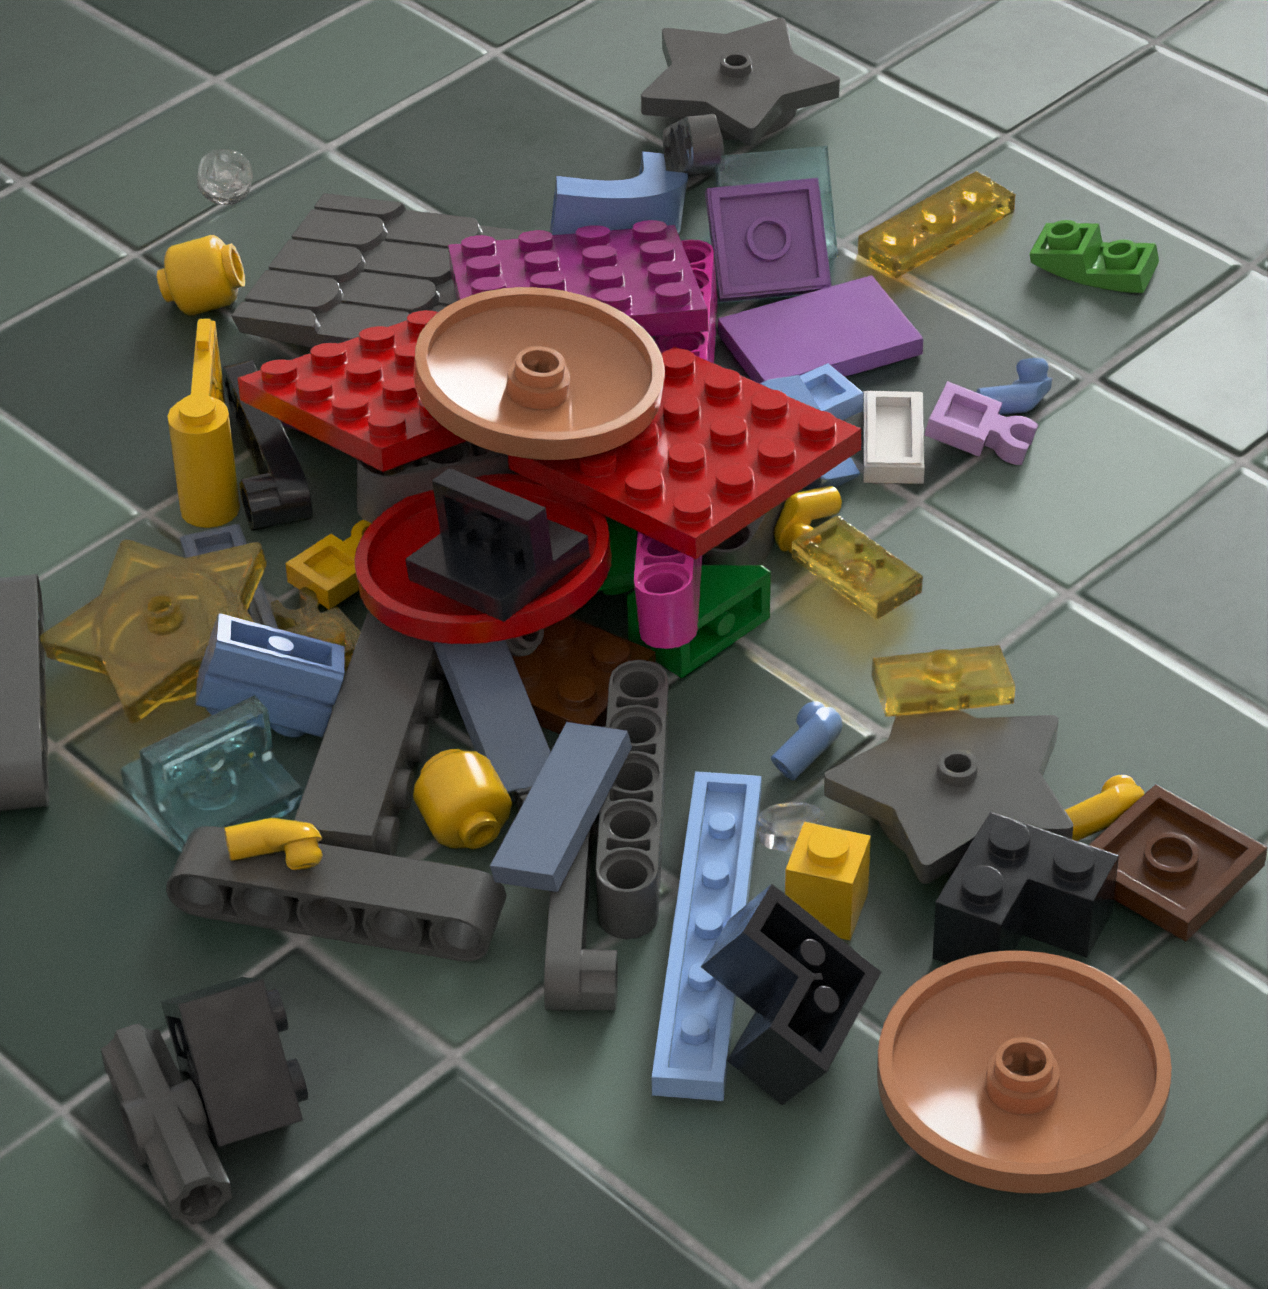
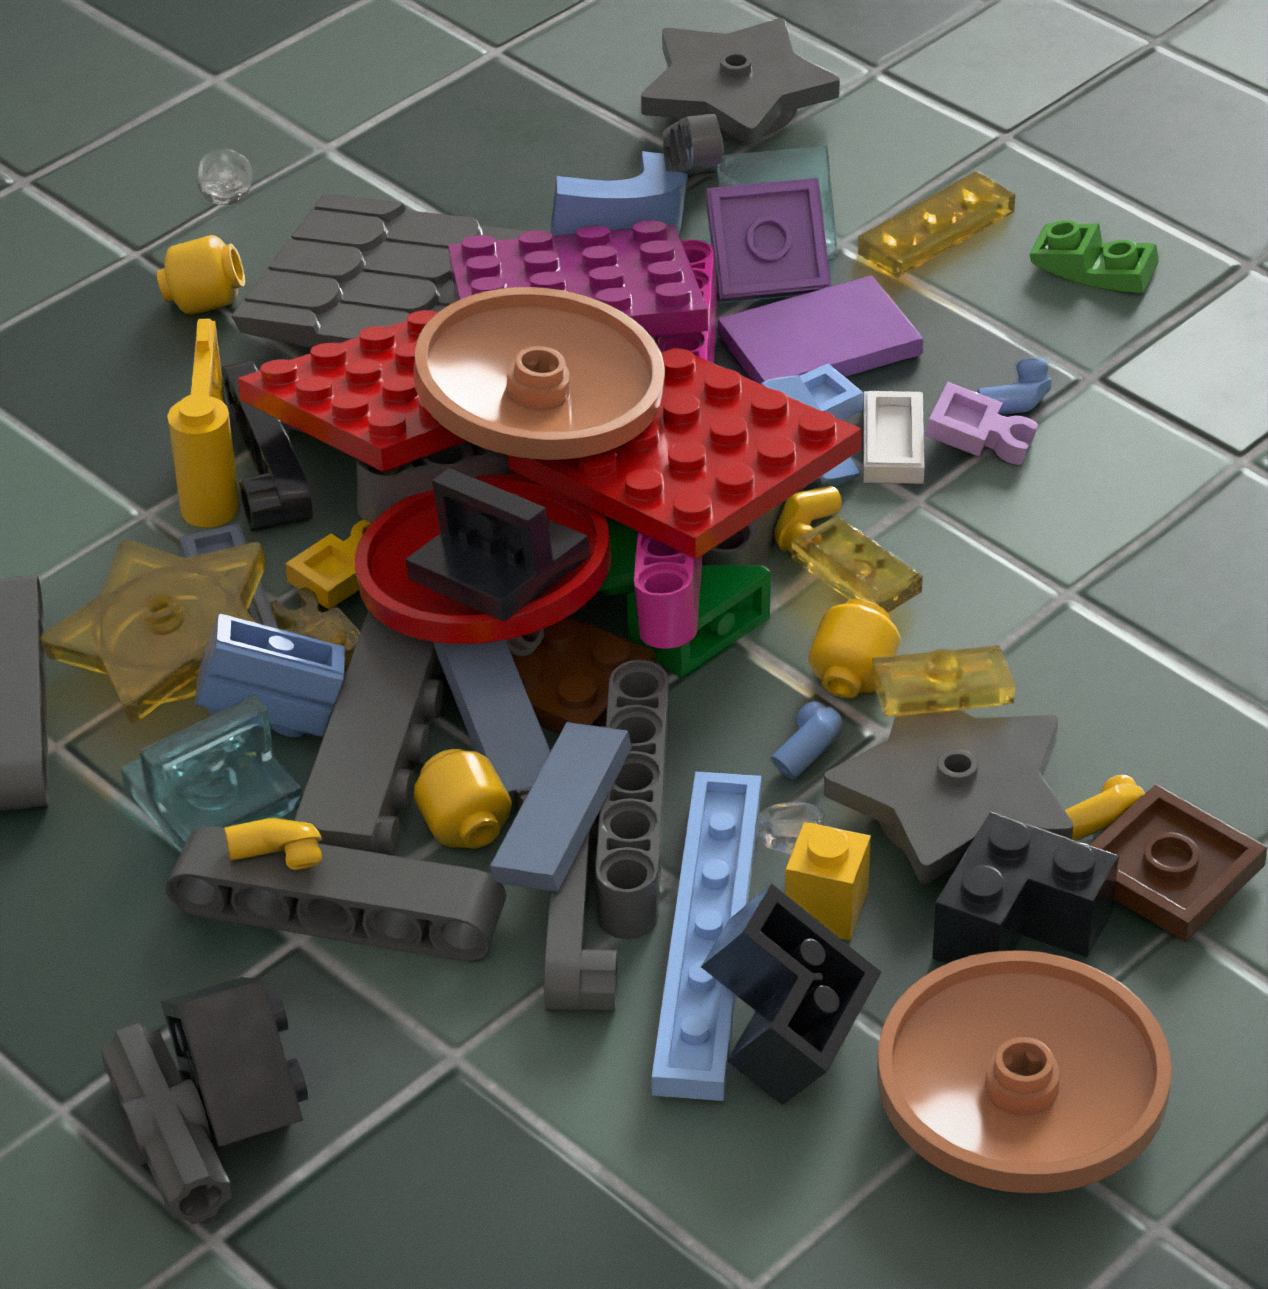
none -> yellow head [808,599,900,698]

